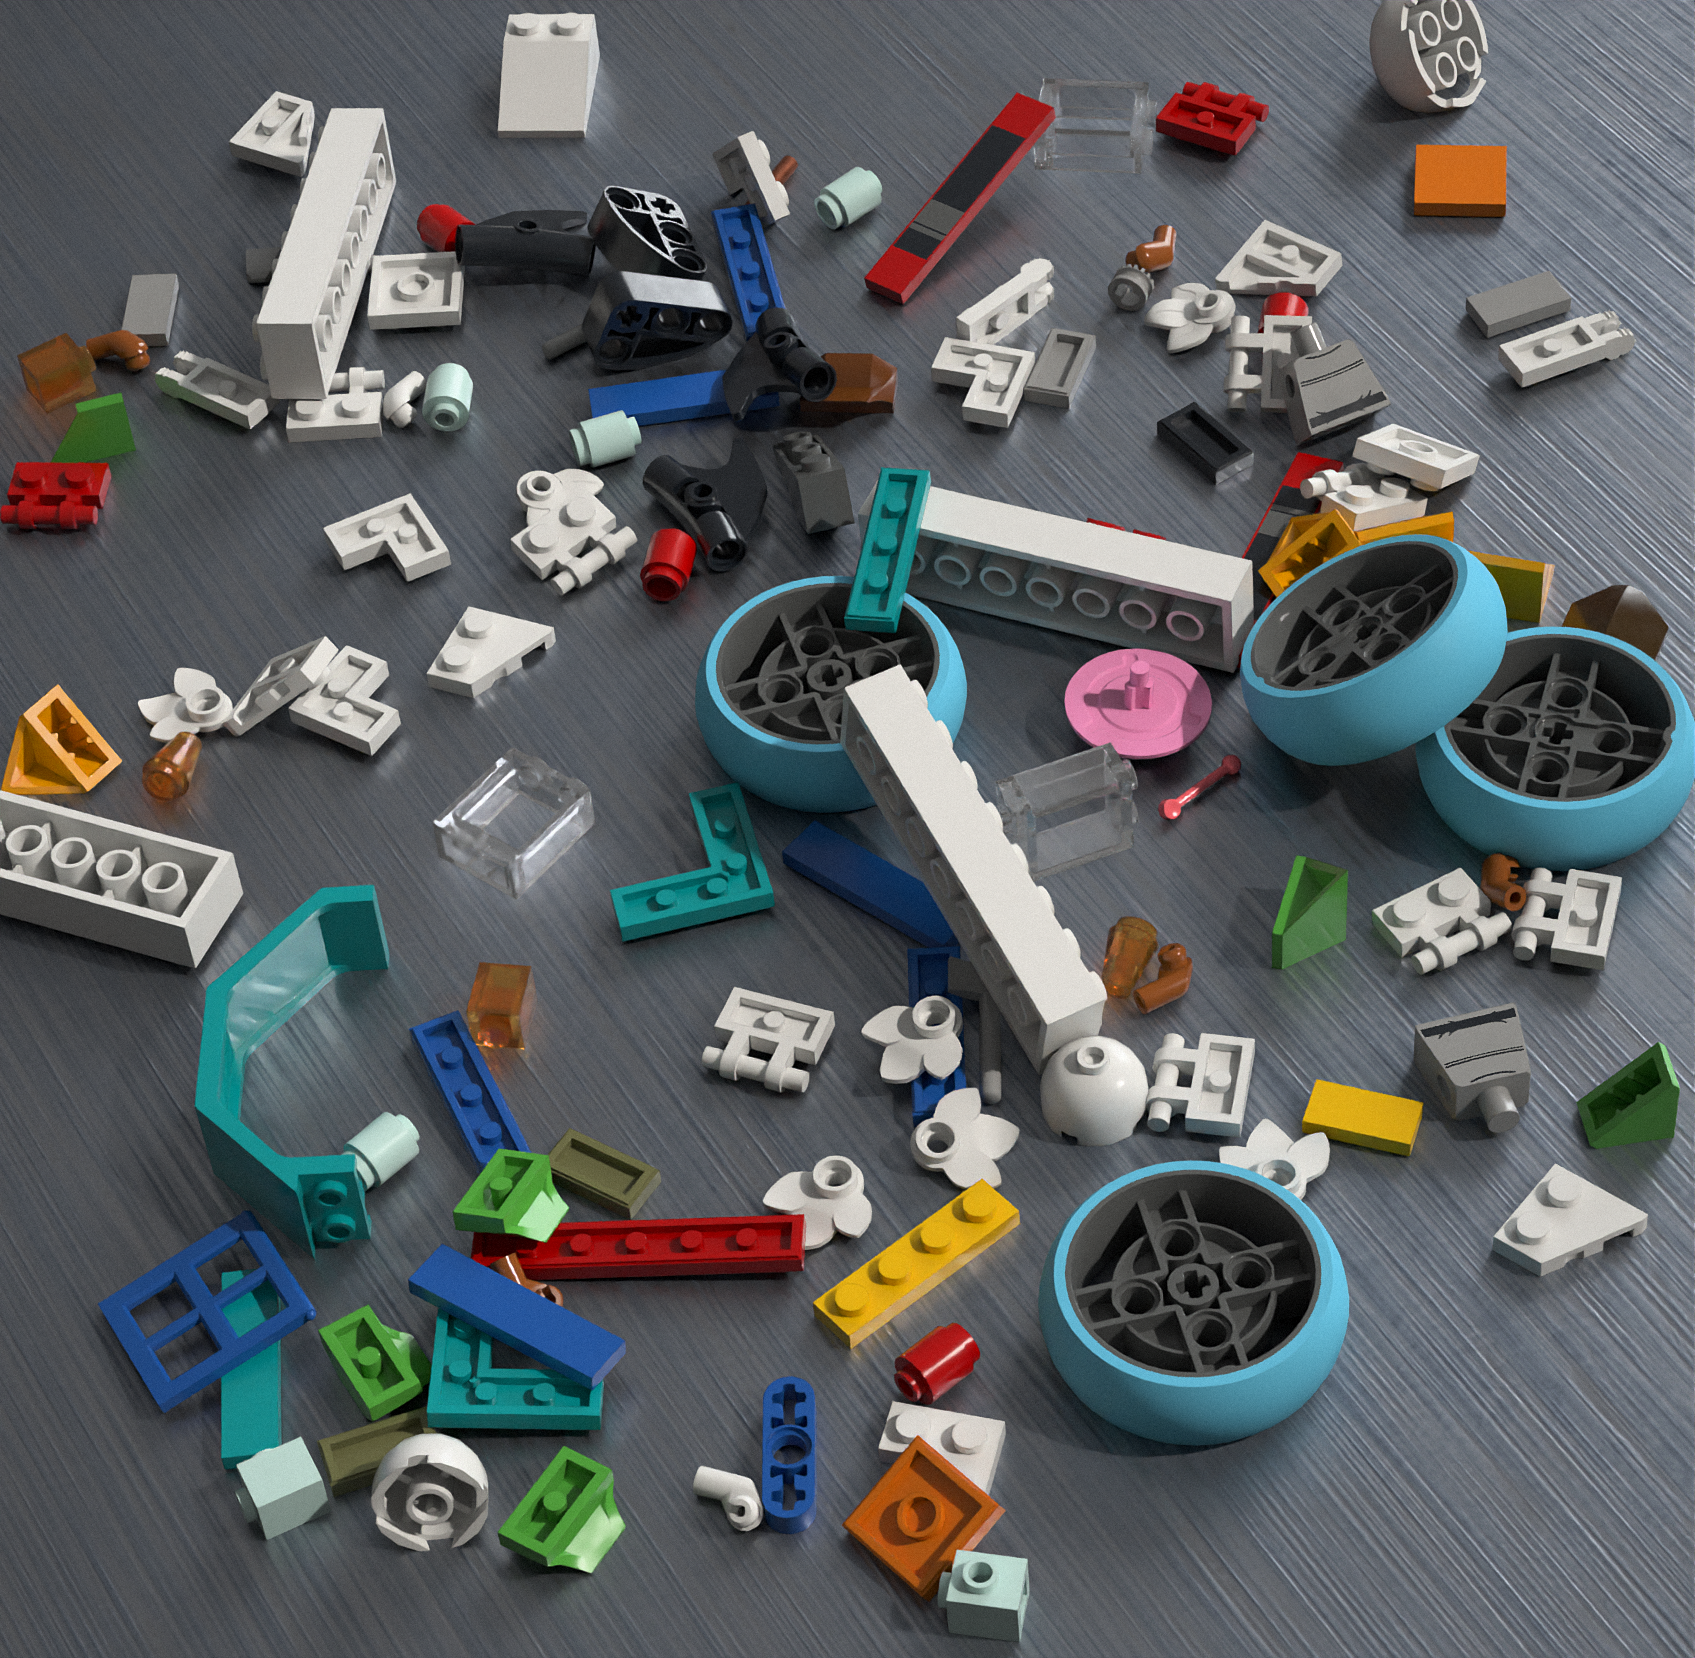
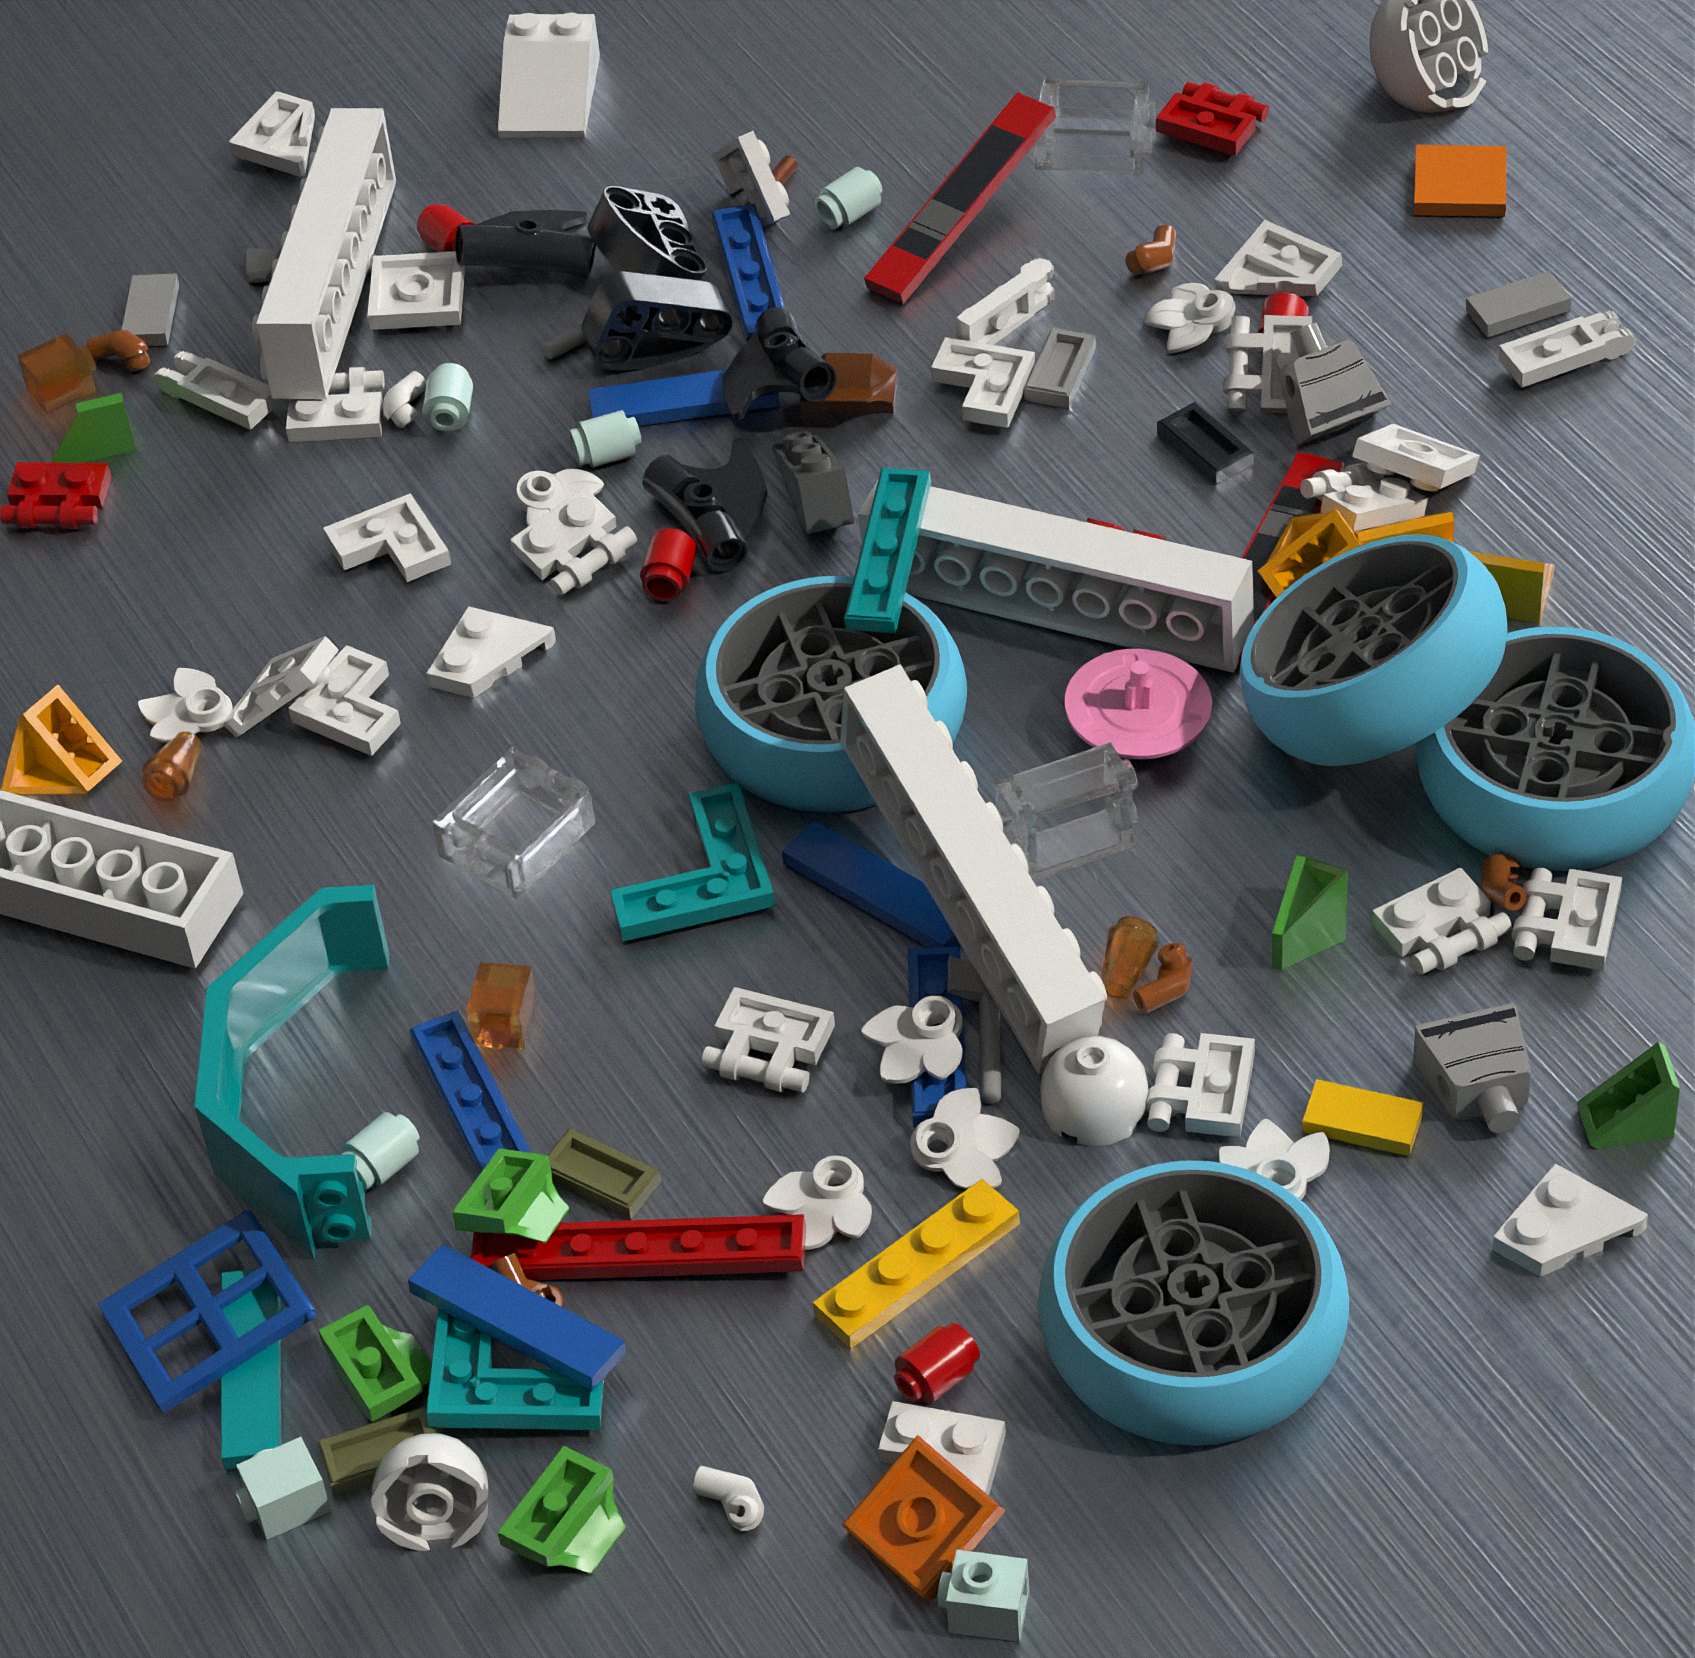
blue beam [762,1376,817,1534] -> none
light grey bush [1108,264,1154,311] -> none
coral hinge [1158,755,1241,820] -> none
dark brown slope [1561,585,1669,662] -> none

